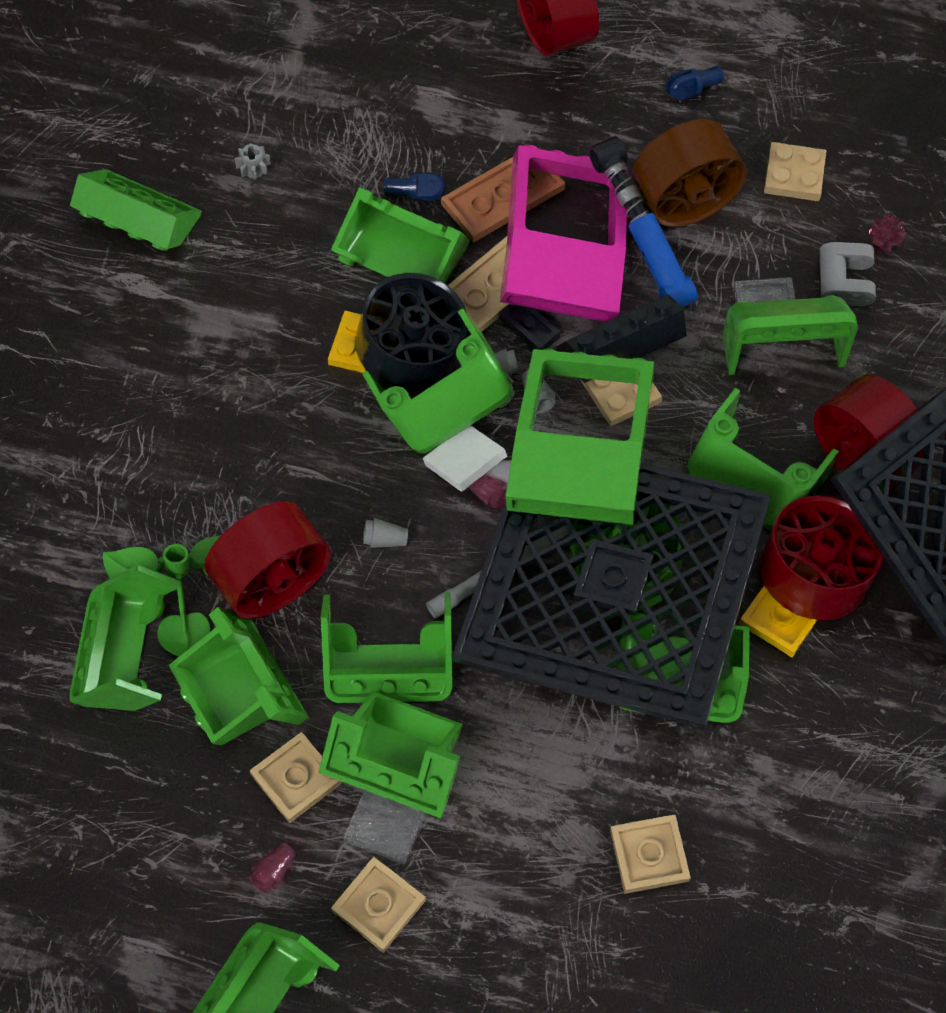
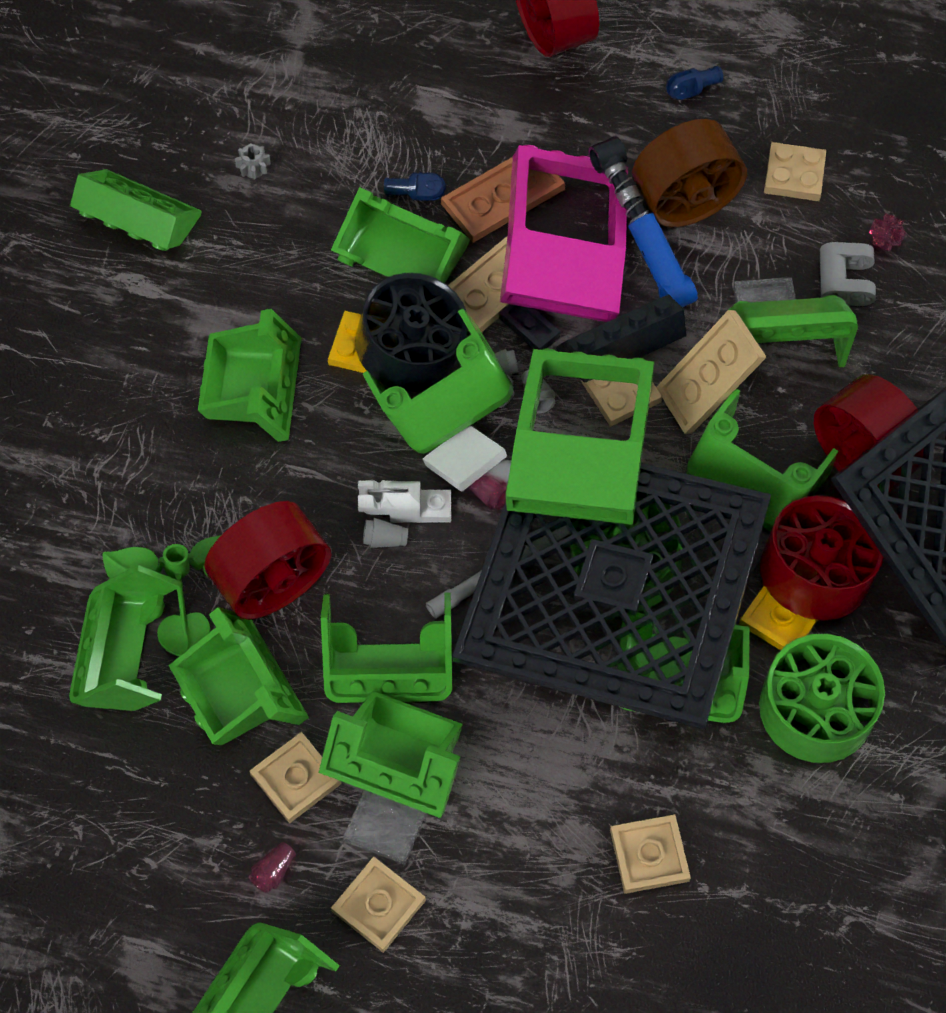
none -> bright green windscreen [198,309,302,442]
none -> white plate [358,480,451,523]
none -> tan plate [656,310,766,434]
none -> bright green wheel [759,634,885,763]

